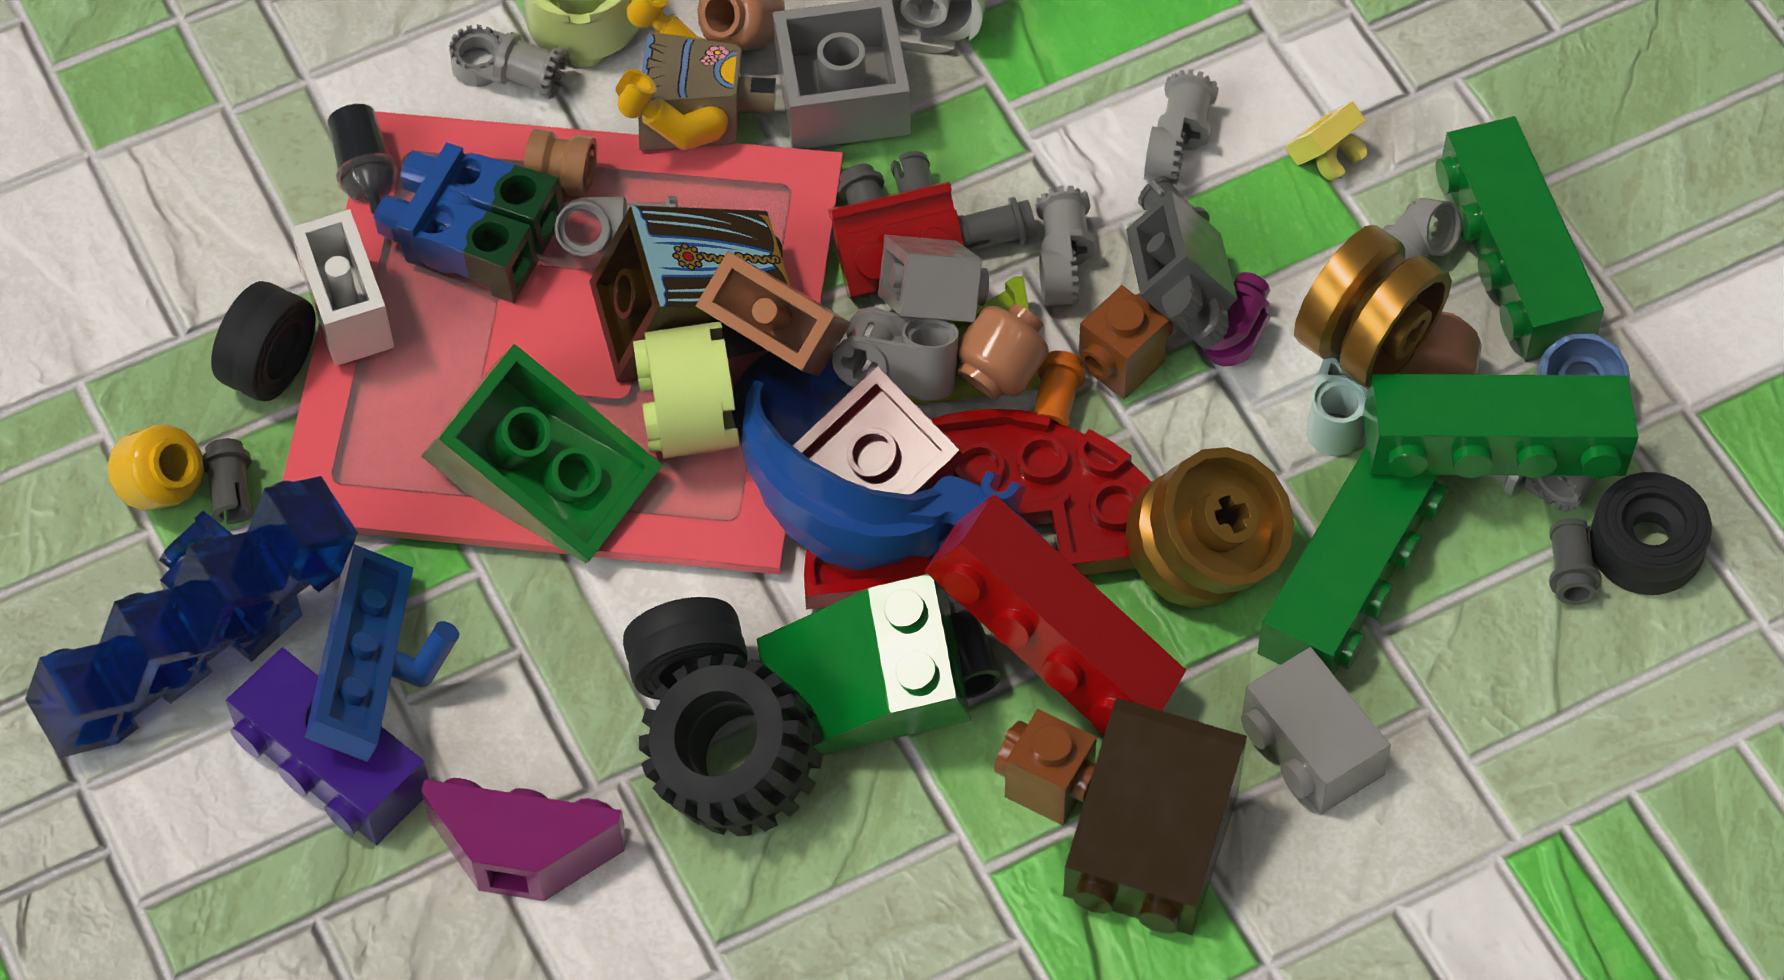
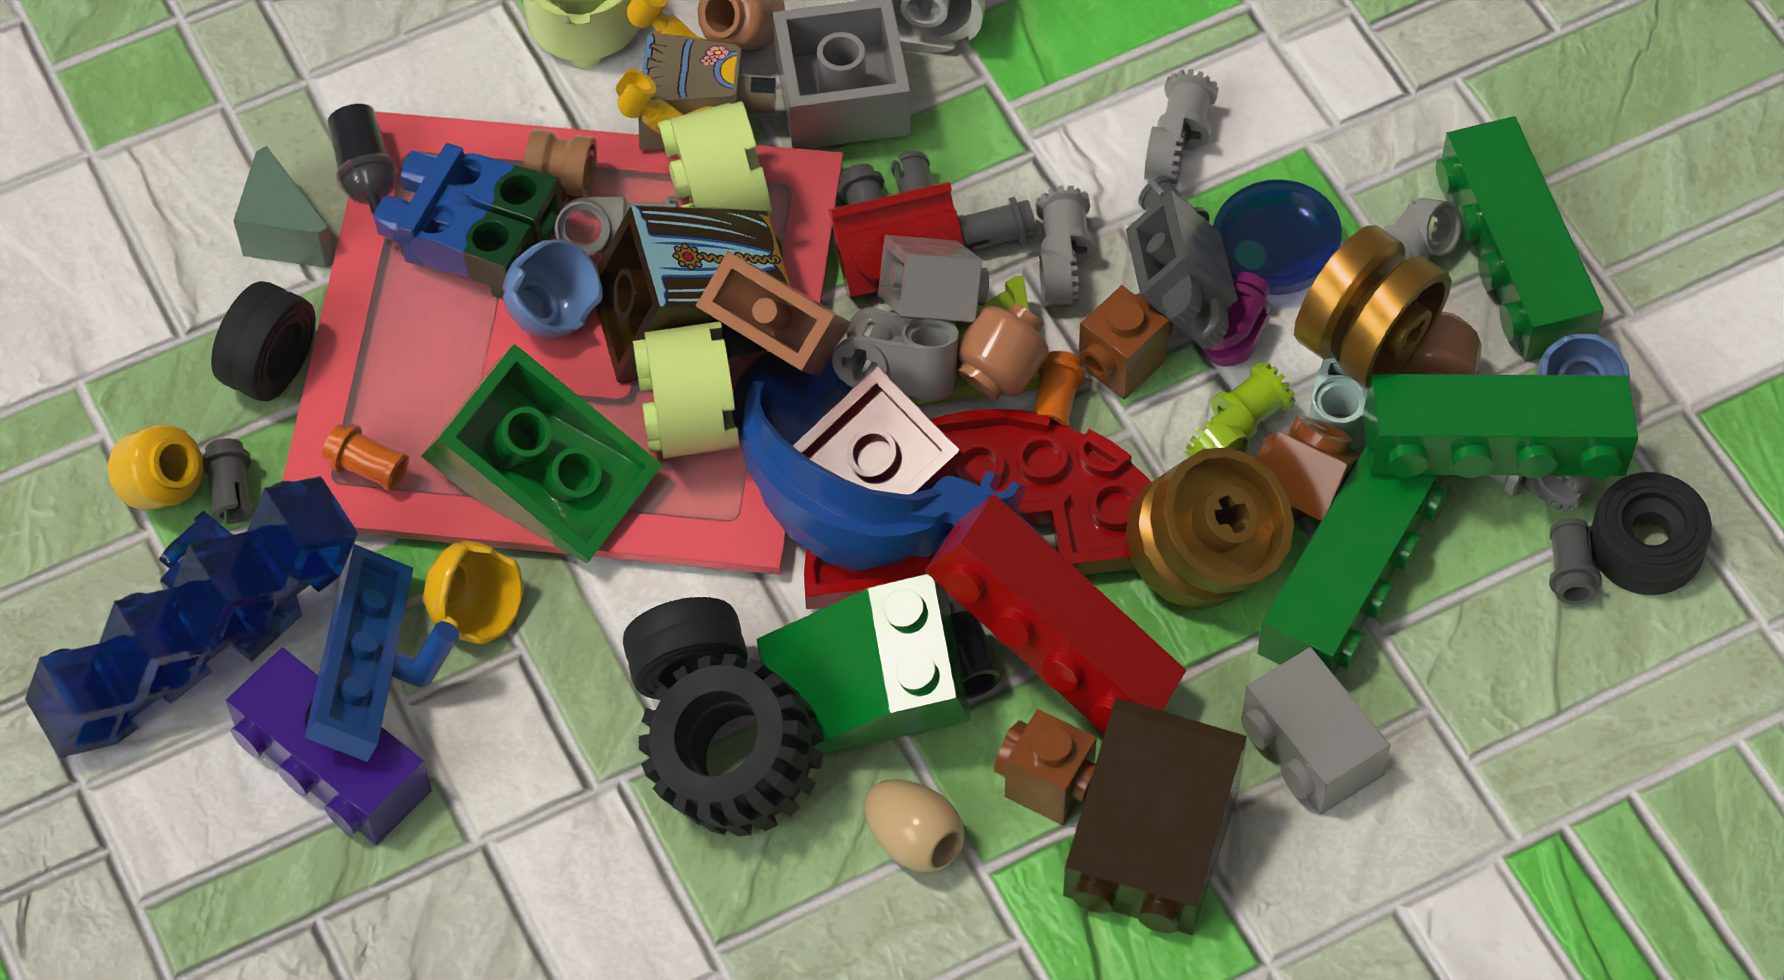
white brick [290,209,395,366] -> none
magenta slope [421,778,627,901] -> none
light grey connector [449,25,569,99] -> none
light yellow tile [1284,101,1368,181] -> none
none -> sand green slope [233,146,335,268]
none -> orange pin [322,424,409,491]
none -> yellow hair [422,540,524,645]
none -> medium blue hair [502,239,603,340]
none -> yellowish green brick [658,101,773,218]
none -> tan animal [864,779,965,872]
none -> lime connector [1185,362,1296,458]
none -> clear blue piece [1213,180,1342,295]
none -> dark orange brick [1256,415,1361,521]

